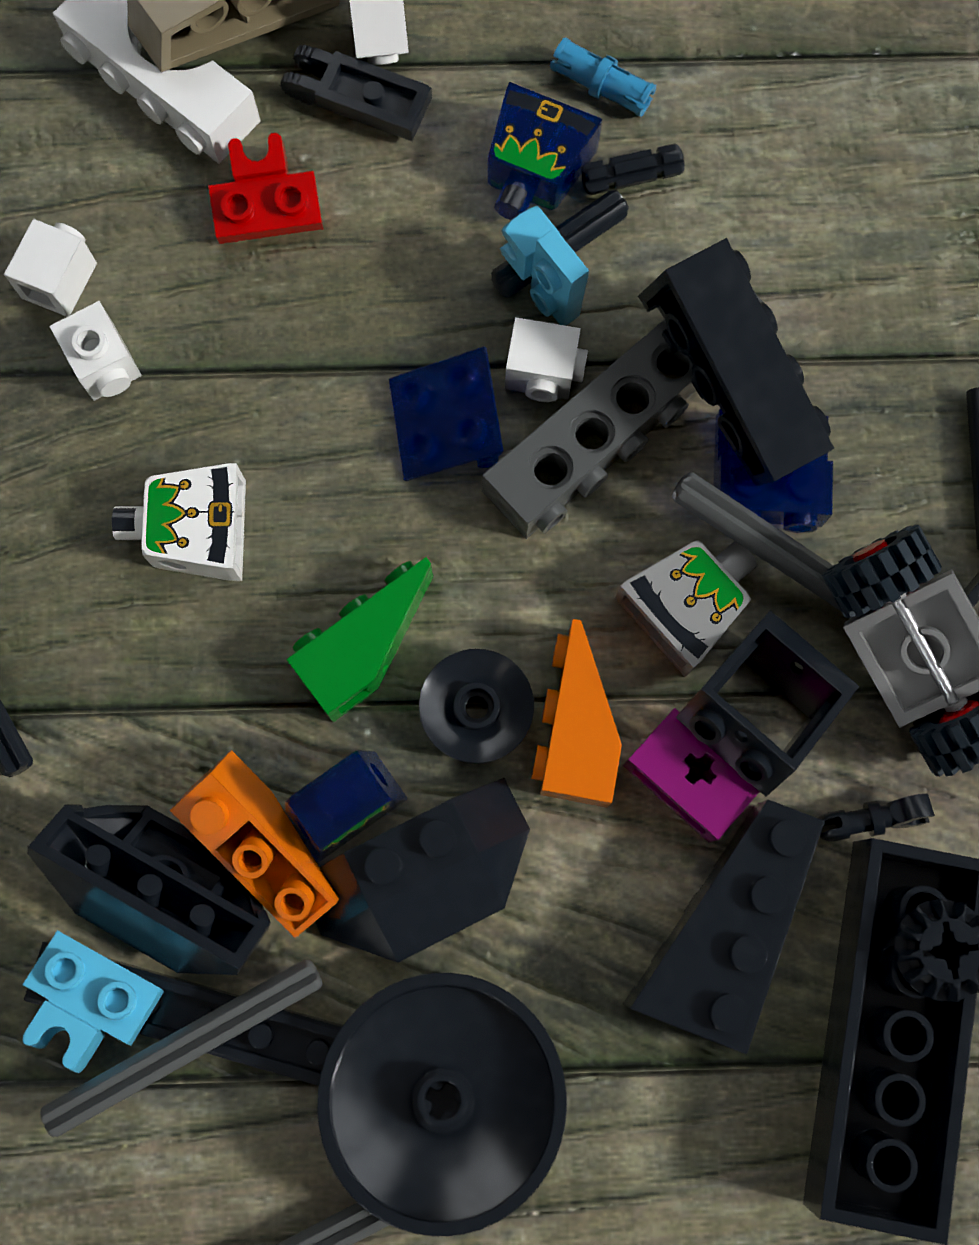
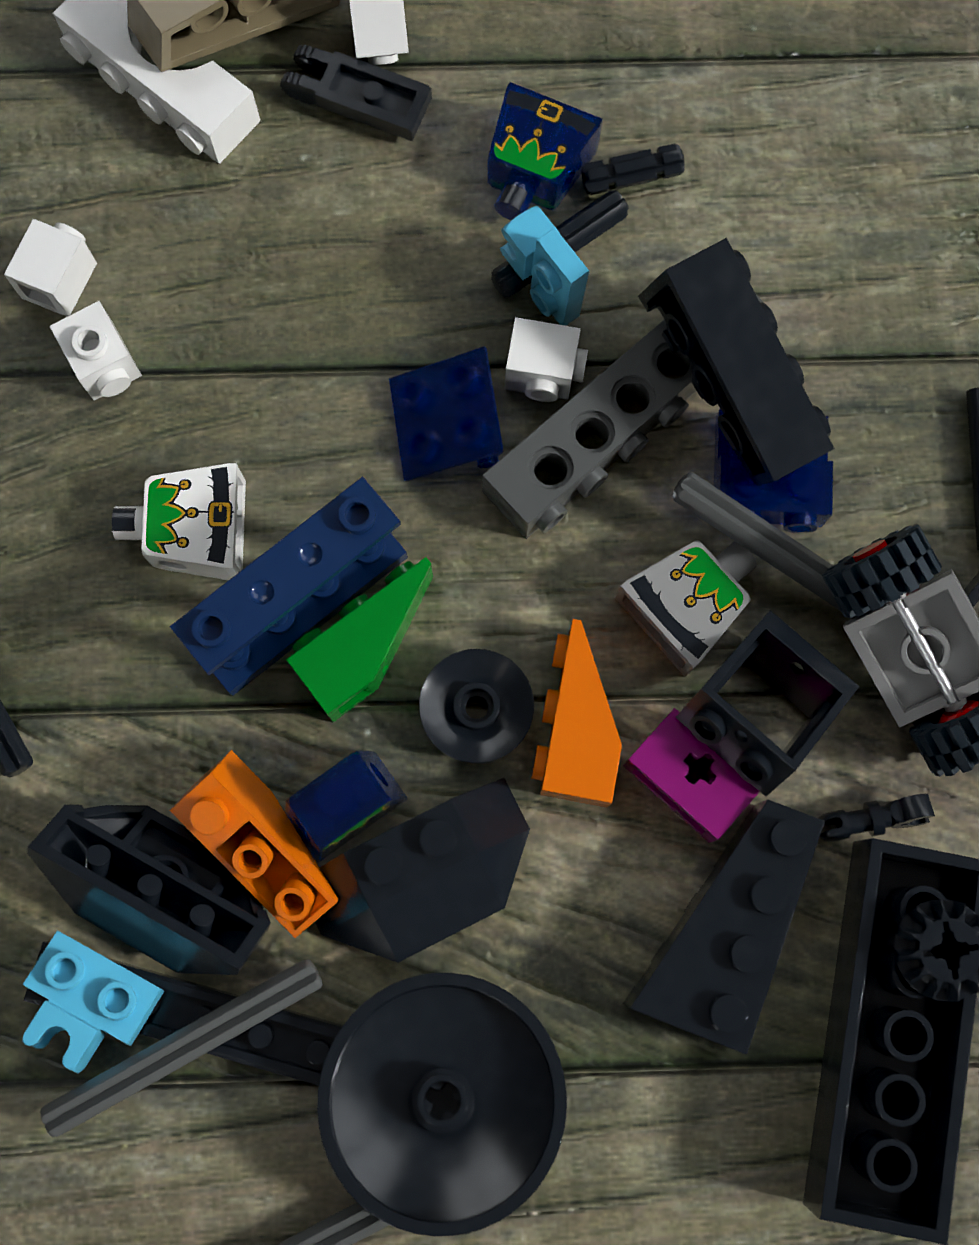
red plate [208,133,323,244] -> none
dark azure pin [550,37,657,117] -> none
none -> dark blue fence [169,476,408,696]

